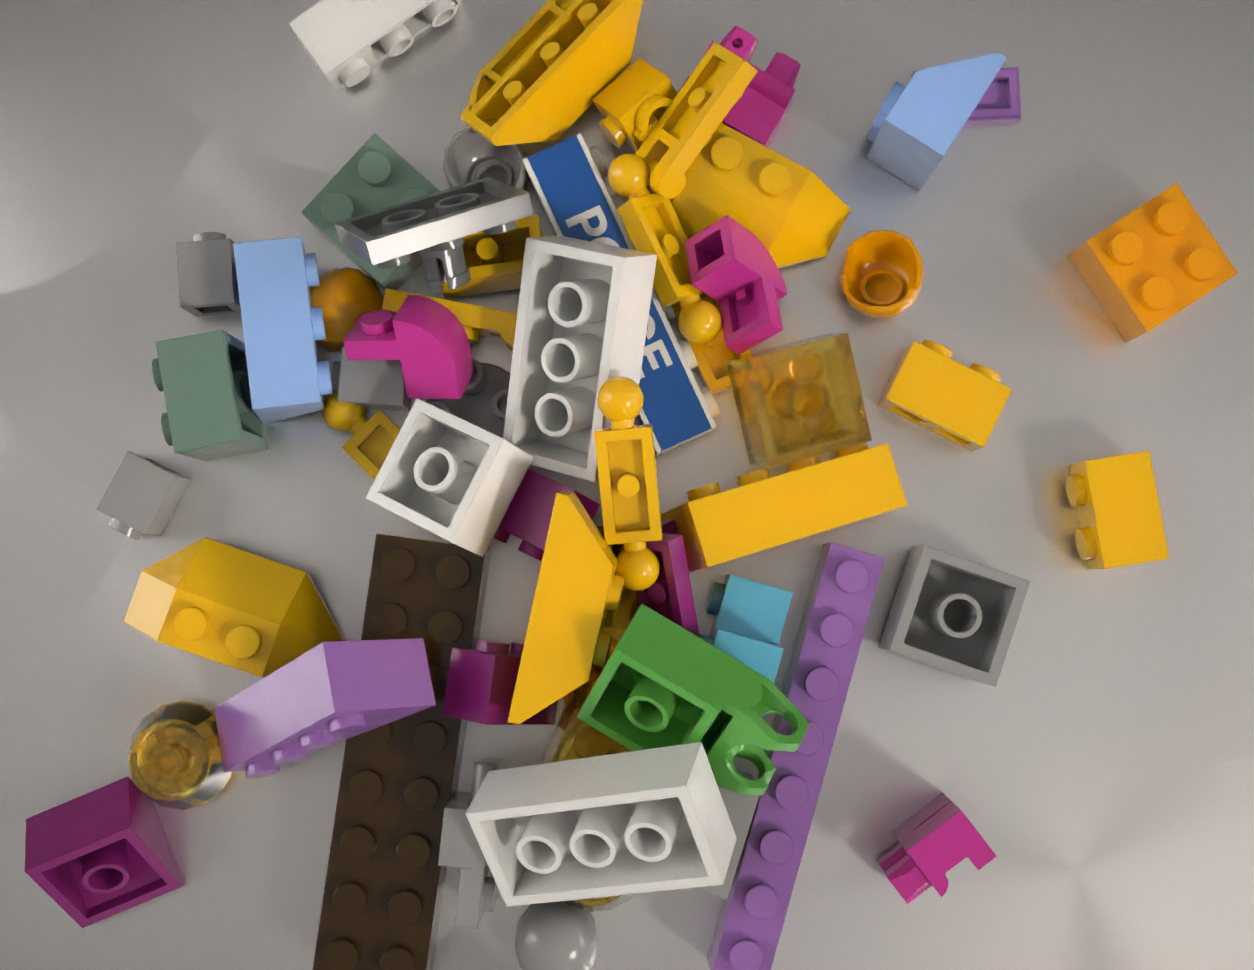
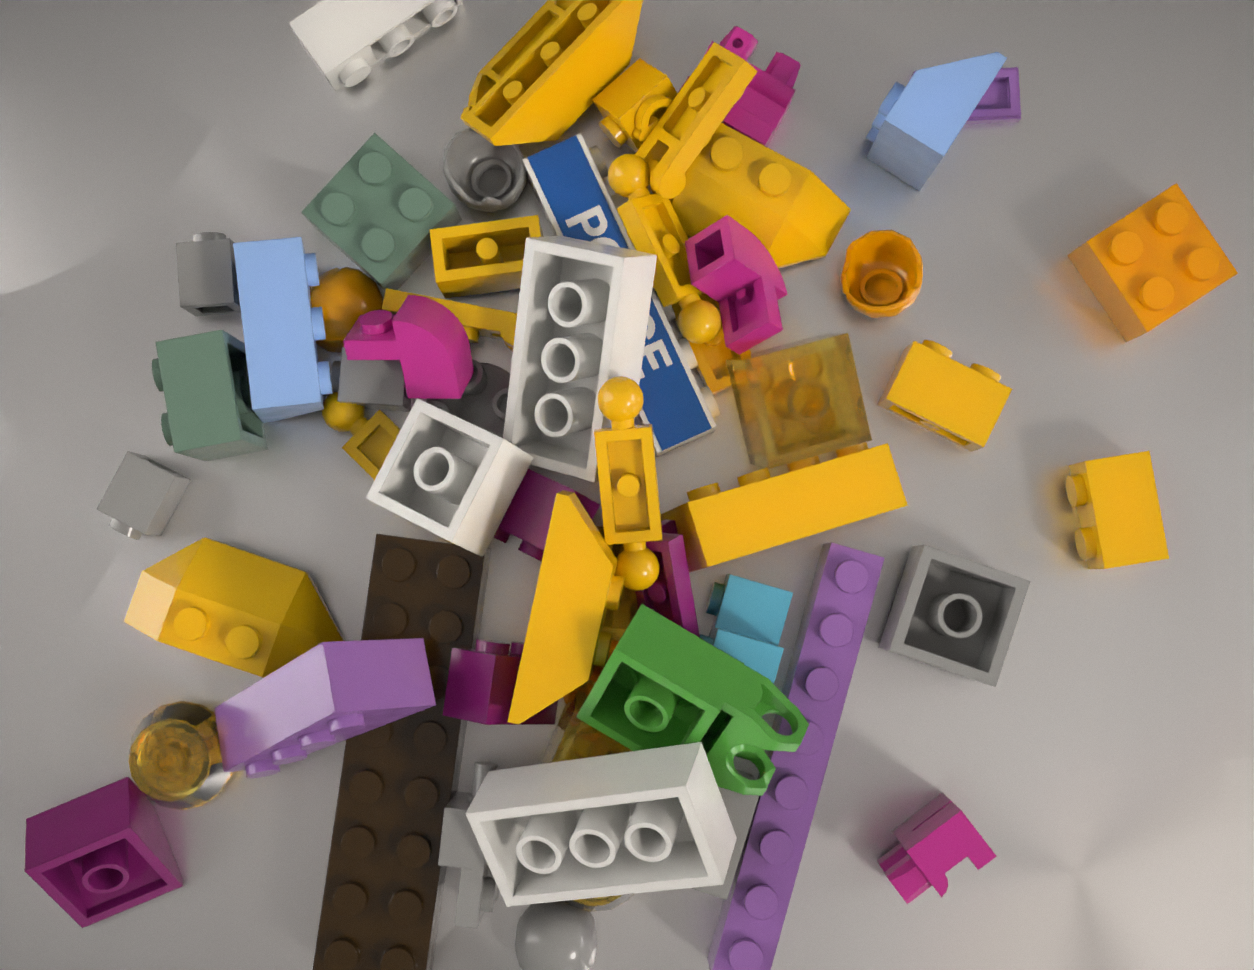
dark grey plate [334,177,534,292] -> none

